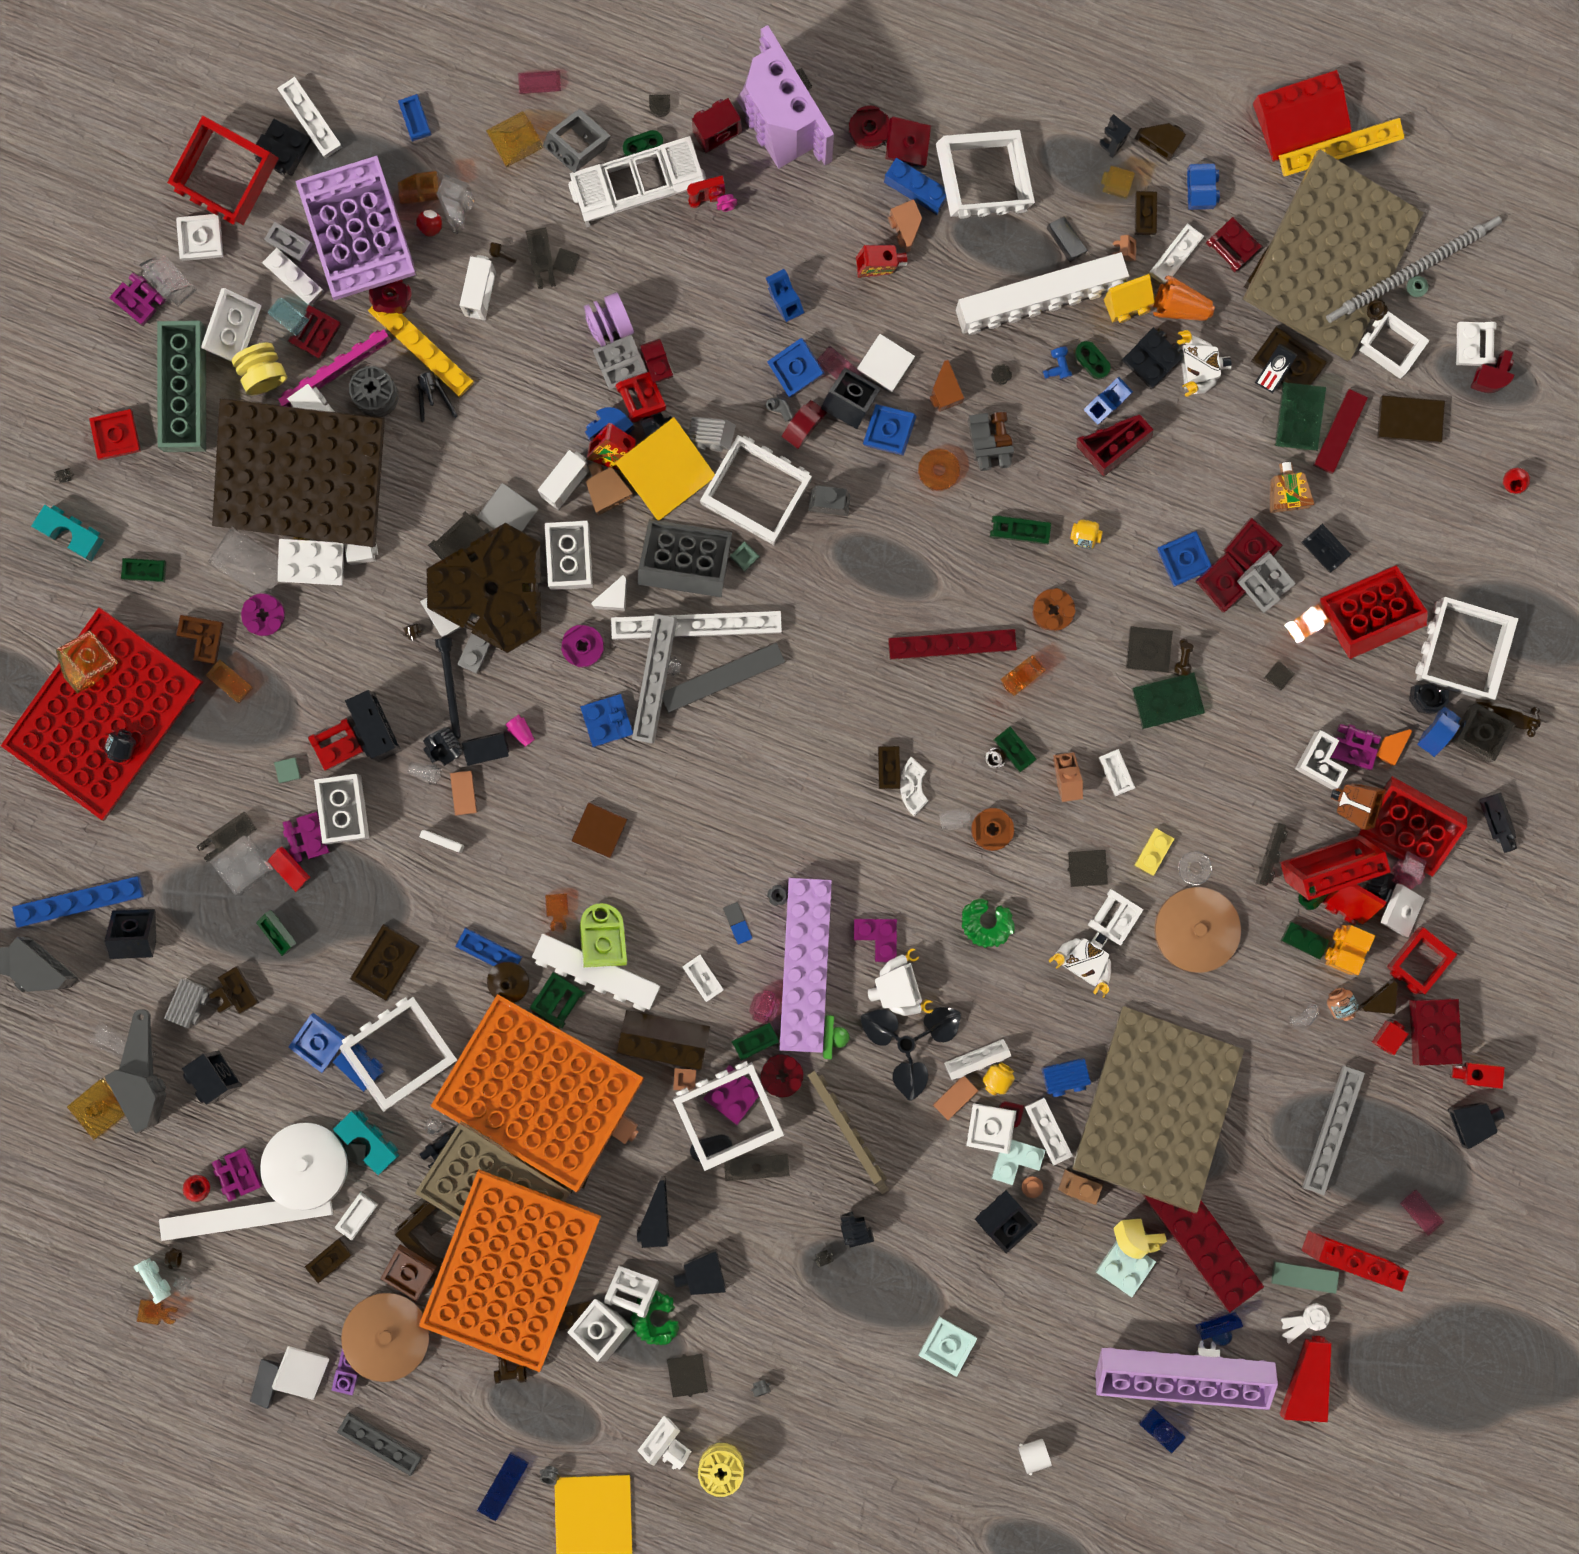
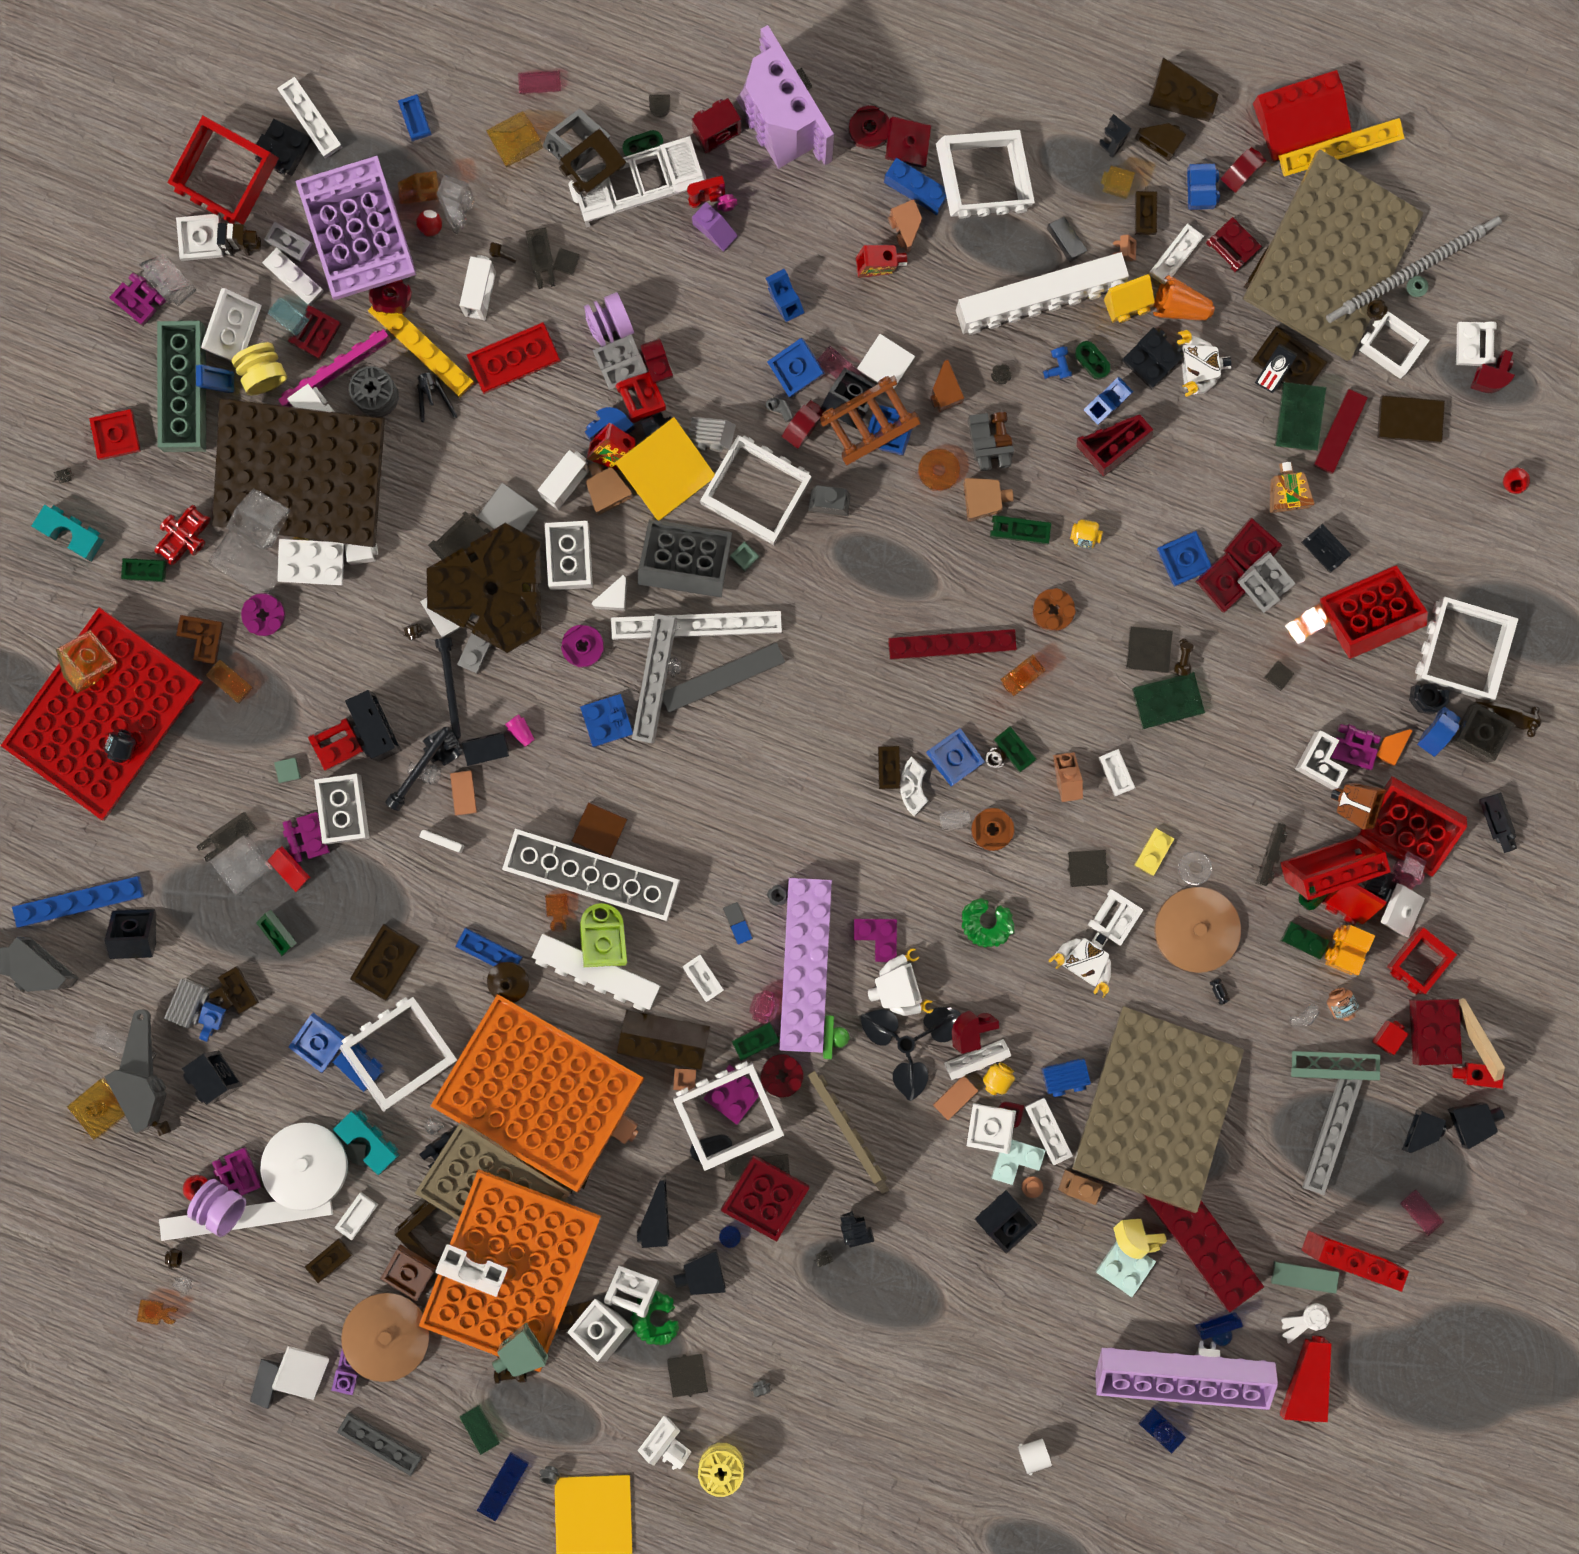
light aqua plate [134,1258,171,1304] -> none
dark green plate [530,972,586,1029] -> none
light aqua plate [918,1316,977,1377] -> none
dark brown slope [1359,980,1398,1014] -> none
none -> dark brown hand [152,1121,172,1136]
none -> red axle [154,505,211,565]
none -> lavender wheel [187,1179,246,1237]
none -> blue tile [196,364,234,393]
none -> blue plate [198,1002,226,1042]
none -> dark brown hips [217,223,261,256]
none -> clear slope [226,489,290,549]
none -> black piece [385,727,450,811]
none -> white arch [435,1244,508,1297]
none -> clear green tile [459,1405,500,1455]
none -> red tile [467,322,561,394]
none -> sand green torso [492,1323,548,1377]
none -> white brick [502,829,680,921]
none -> dark brown window [559,128,626,197]
none -> medium lavender slope [692,202,738,252]
none -> clear blue tile [719,1225,741,1248]
none -> dark red plate [721,1155,810,1242]
none -> dark orange fence [820,375,921,466]
none -> blue hinge [926,728,985,786]
none -> dark red brick [952,1010,999,1054]
none -> medium nougat torso [963,478,1013,522]
none -> dark brown wedge [1149,57,1219,122]
none -> black piece [1210,978,1230,1005]
none -> dark red brick [1221,147,1267,193]
none -> sand green fence [1291,1051,1380,1081]
none -> black slope [1402,1110,1446,1153]
none -> tan tile [1459,998,1505,1081]

